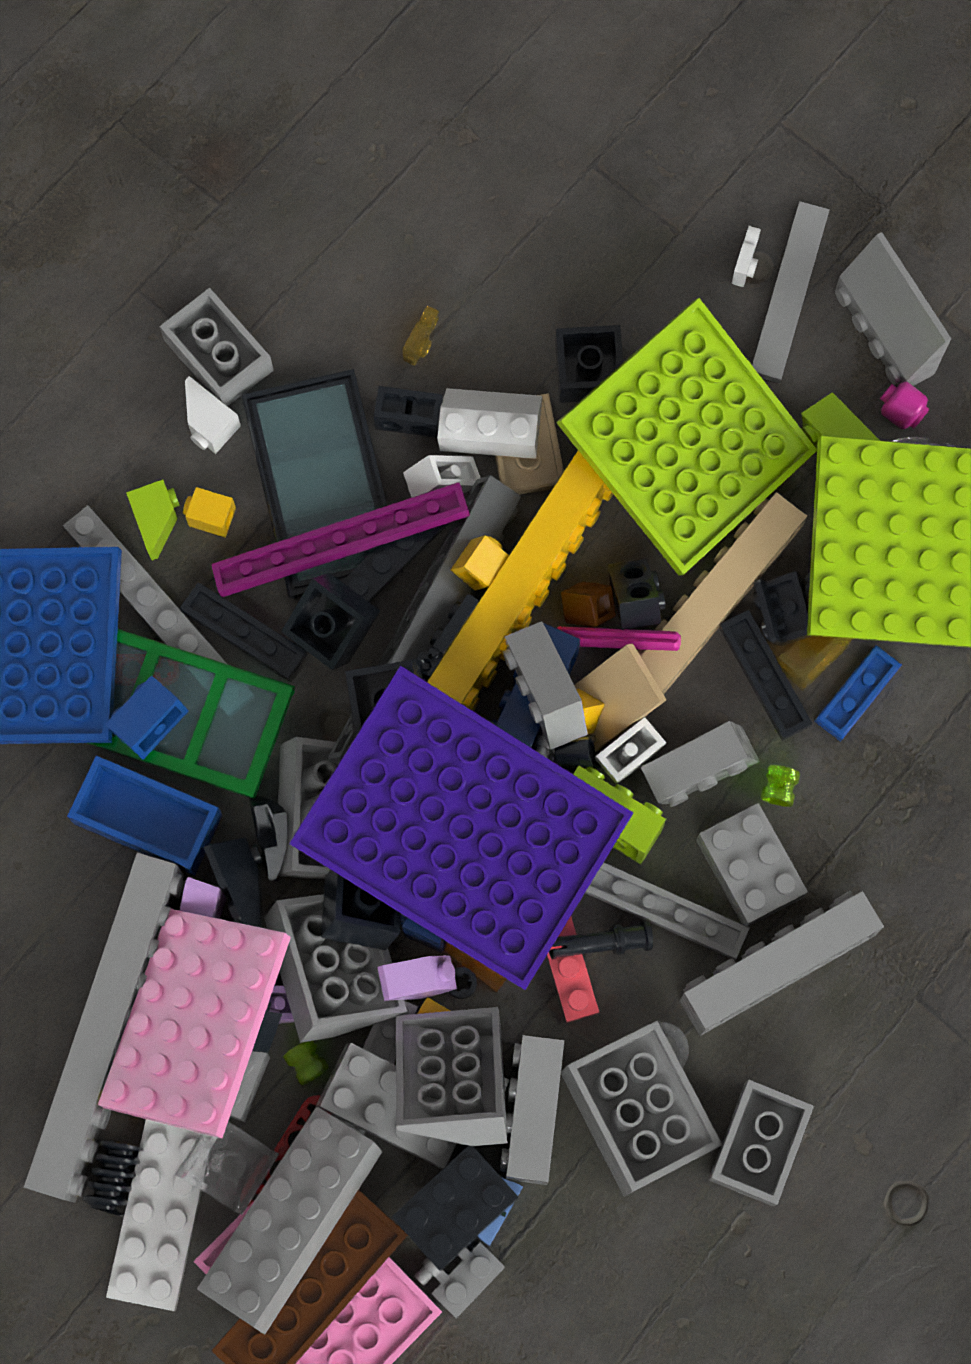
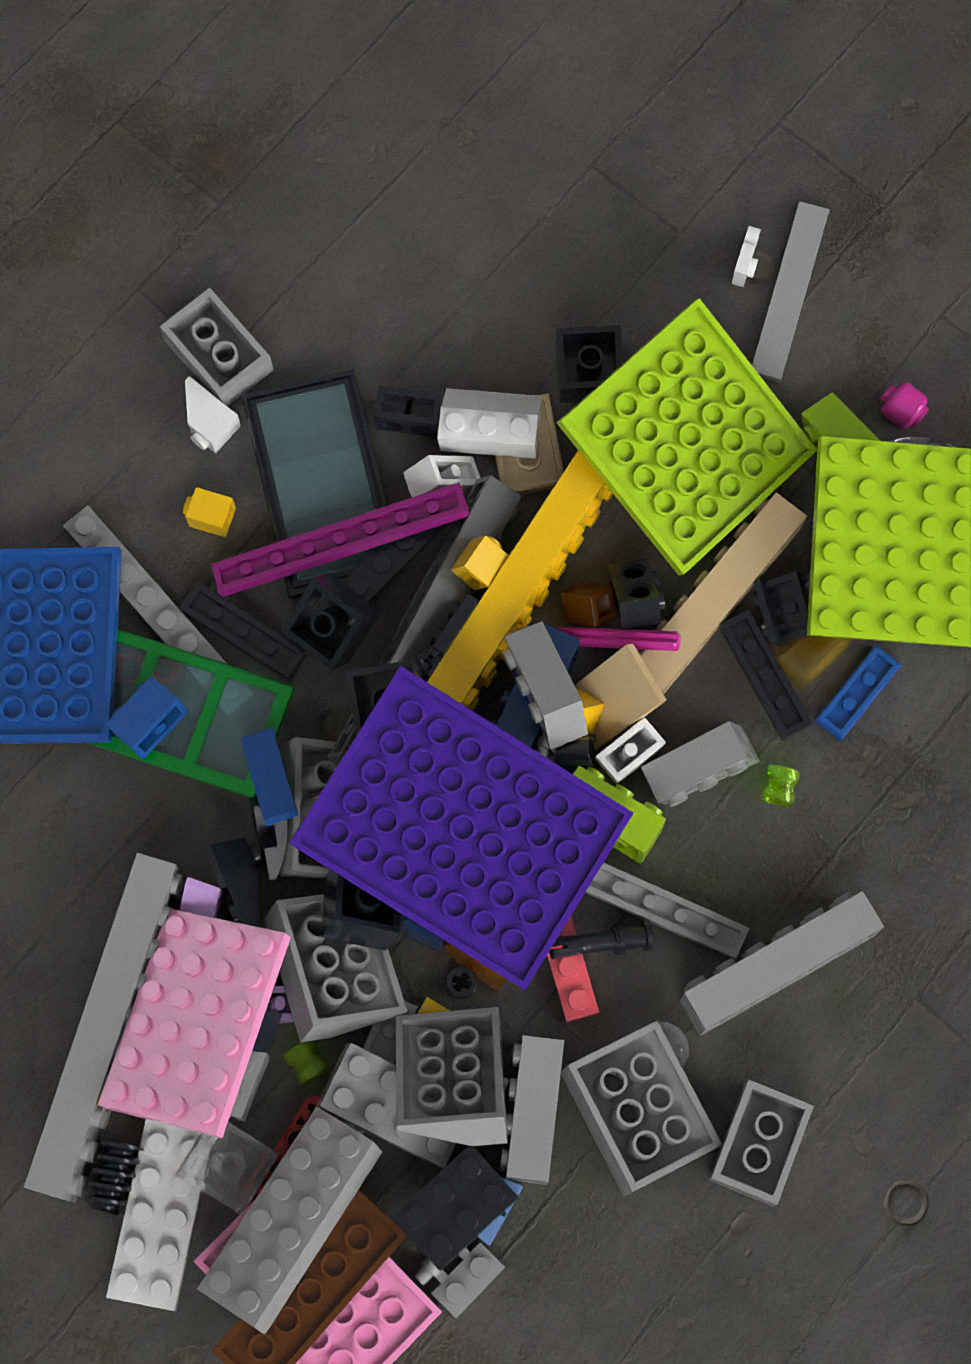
blue piece [67,756,223,876] -> none
lime slope [126,480,180,560] -> none
lavender slope [377,956,457,1001] -> none
clear yellow plate [403,306,439,366] -> none
light grey brick [696,803,808,927] -> none
light grey slope [835,232,951,386] -> none
none -> blue tile [240,728,299,826]

